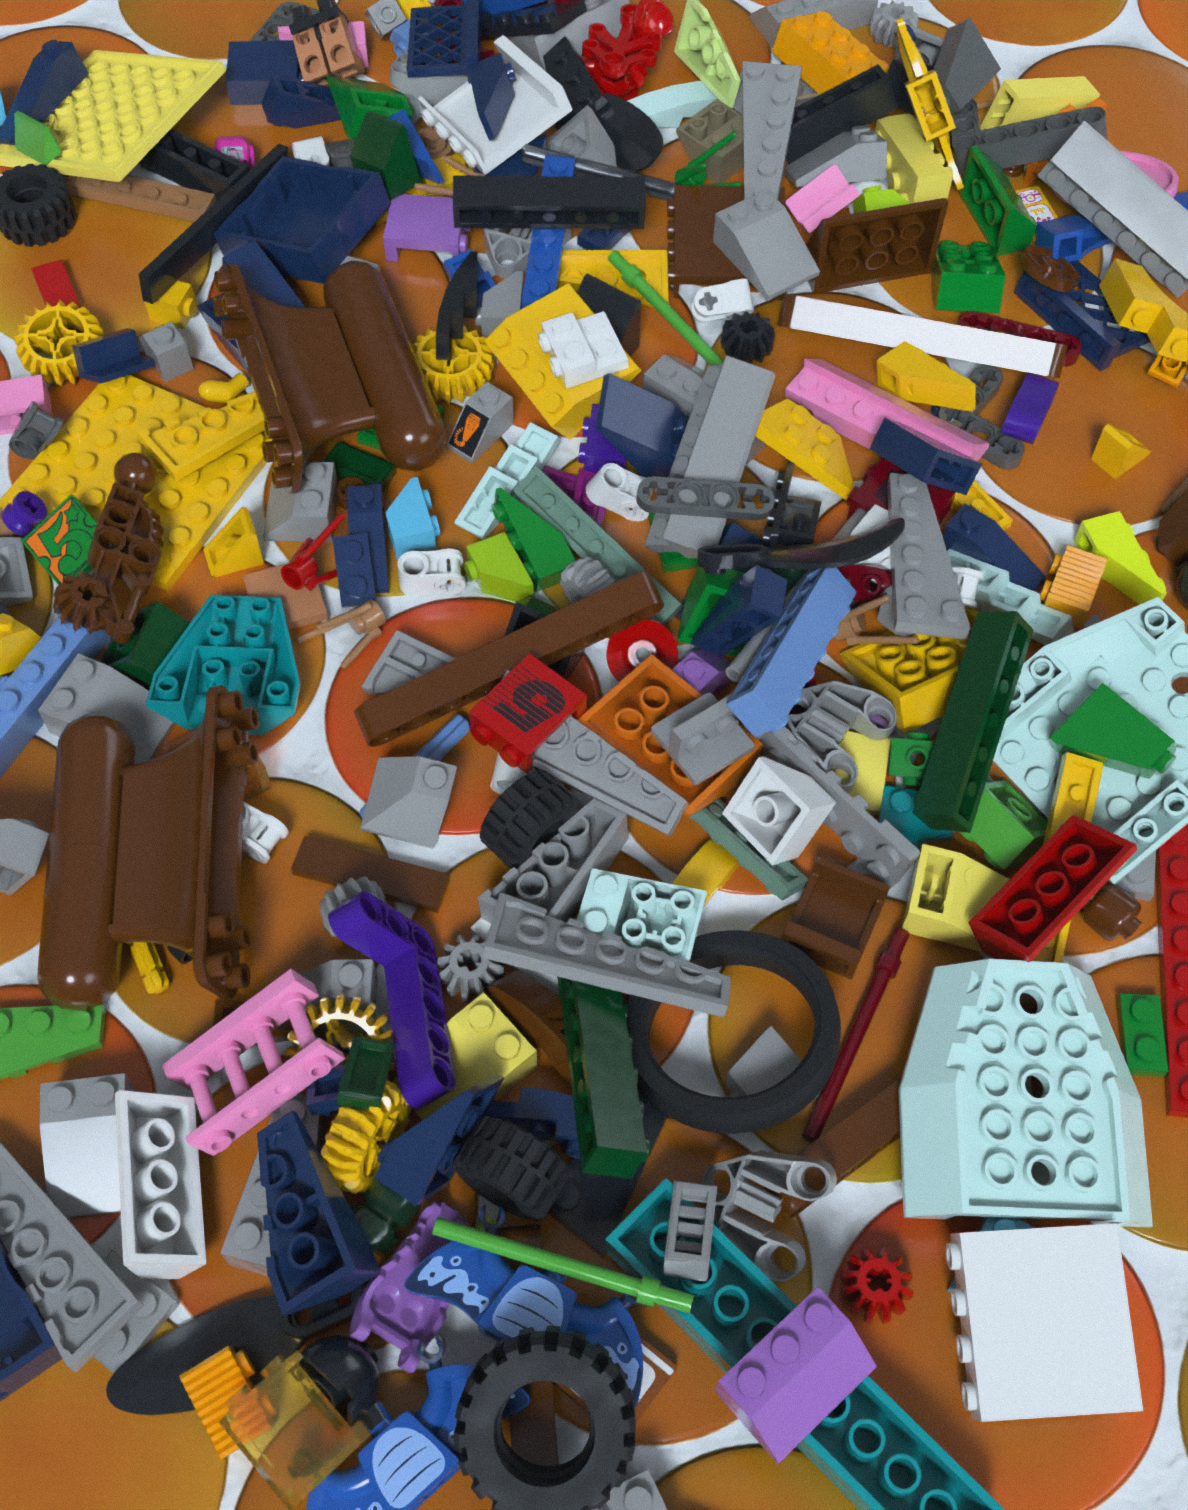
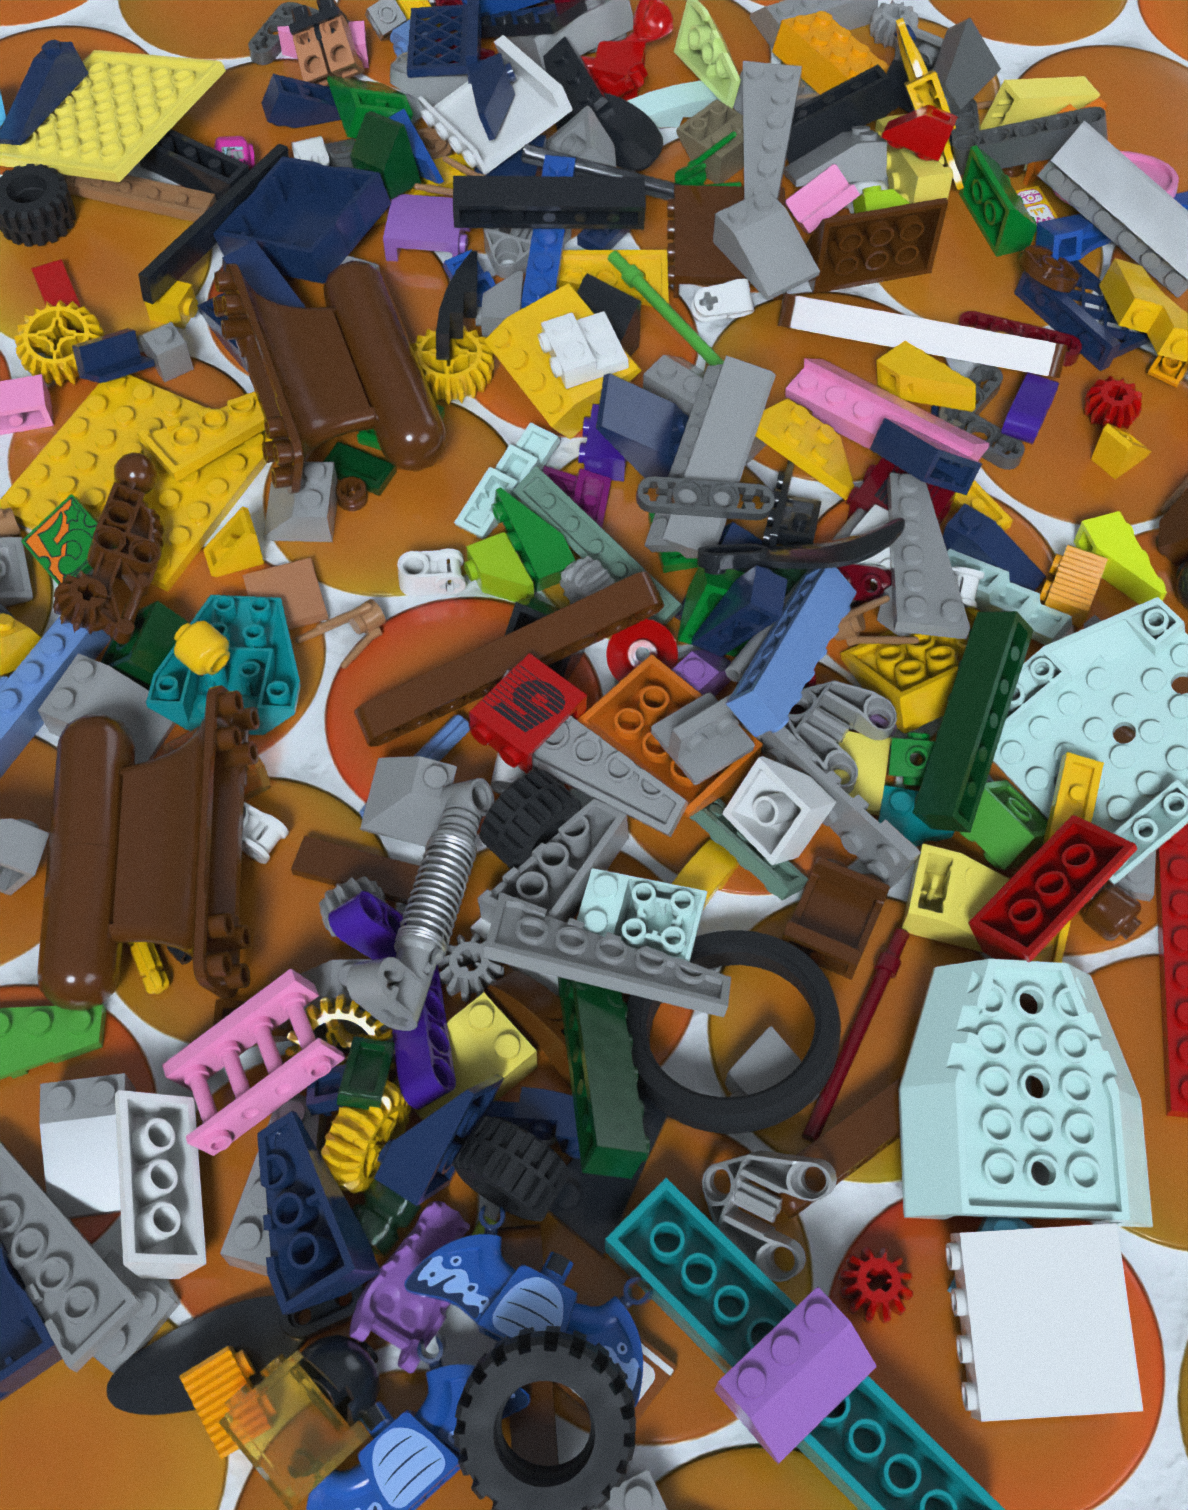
dark purple wheel [1,491,47,536] -> none
dark grey piece [8,401,64,459] -> none
bright green slope [14,111,62,165] -> none
yellow arm [198,373,249,404] -> none
dark blue brick [226,40,303,105] -> none
red plant [281,513,345,591] -> none
dark blue plate [332,533,377,608] -> none
dark blue slope [346,484,389,594] -> none
light grey wing [361,630,455,695] -> none
medium azure slope [385,477,440,560] -> none
bright green bar [432,1217,694,1314] -> none
light grey slope [447,382,514,464] -> none
red plant [582,4,663,79] -> none
white piece [586,463,654,521] -> none
light grey slope [663,1180,717,1281] -> none
black gear [720,310,775,364] -> none
green slope [931,240,1006,313] -> none
green slope [1049,683,1176,779] -> none
green plate [1115,993,1169,1077] -> none
none -> yellow head [174,621,230,675]
none -> light grey piece [346,778,494,1031]
none -> red slope [881,105,958,161]
none -> red gear [1084,375,1142,430]

